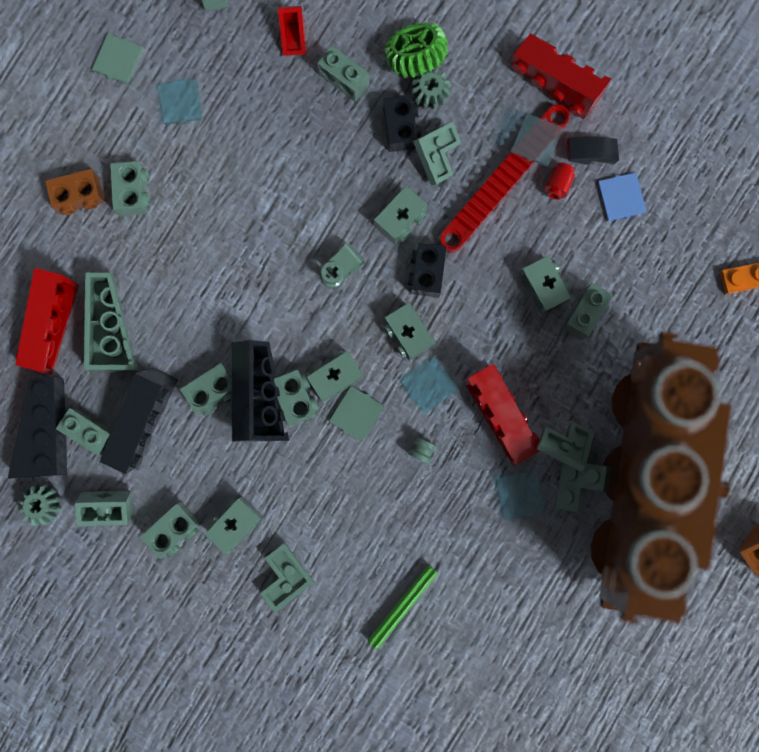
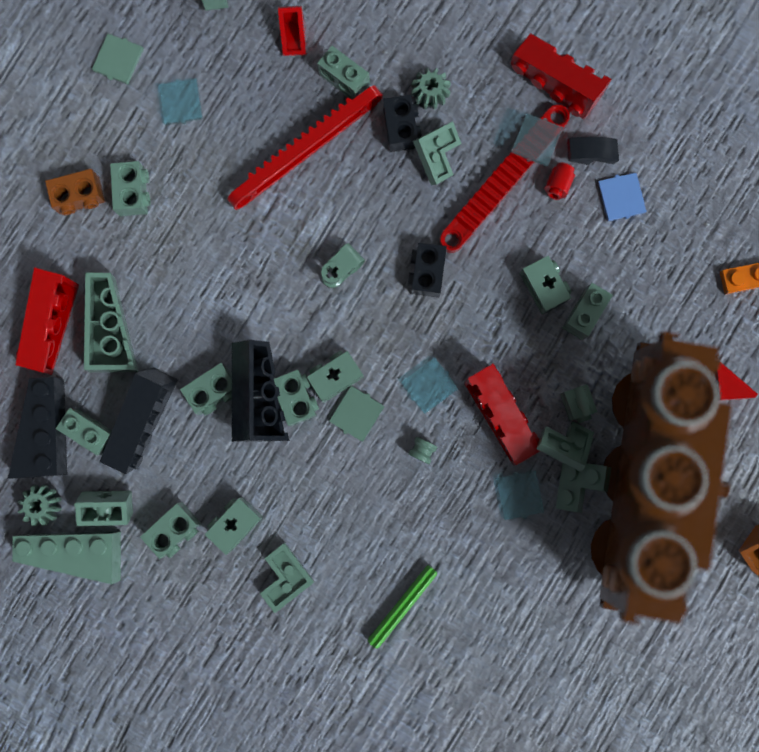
sand green brick [374,185,428,245] -> none
sand green brick [383,303,435,361] -> none
bright green gear [384,22,448,78] -> none
none -> sand green wedge [12,532,121,584]
none -> red gear [227,85,383,210]
none -> sand green brick [560,384,597,423]
none -> red slope [714,362,758,401]

